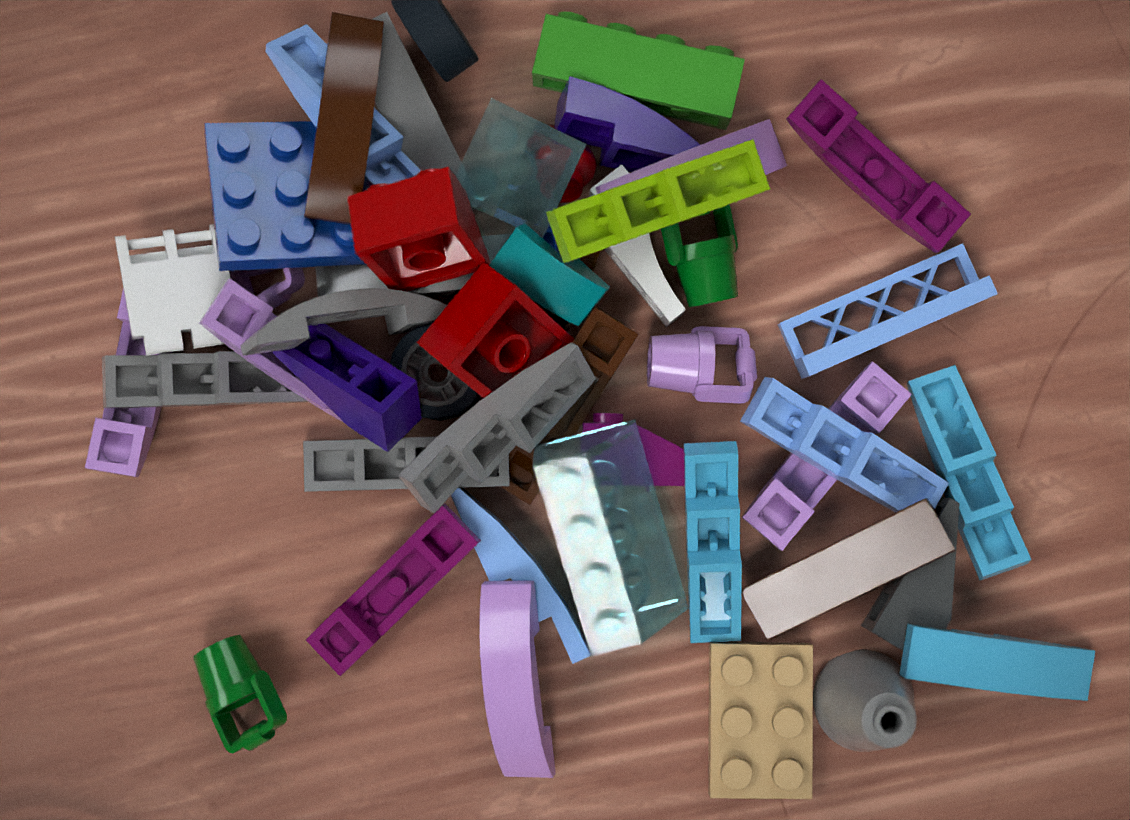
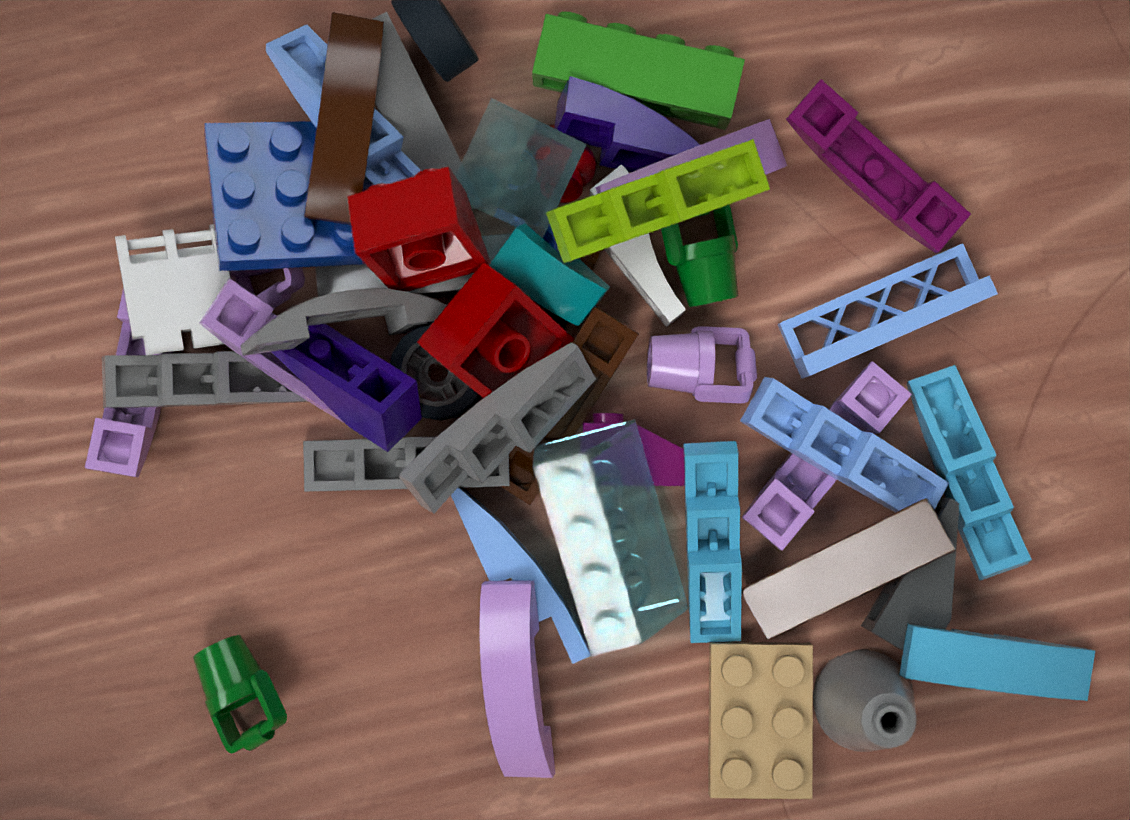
magenta slope [306,504,481,676] -> none

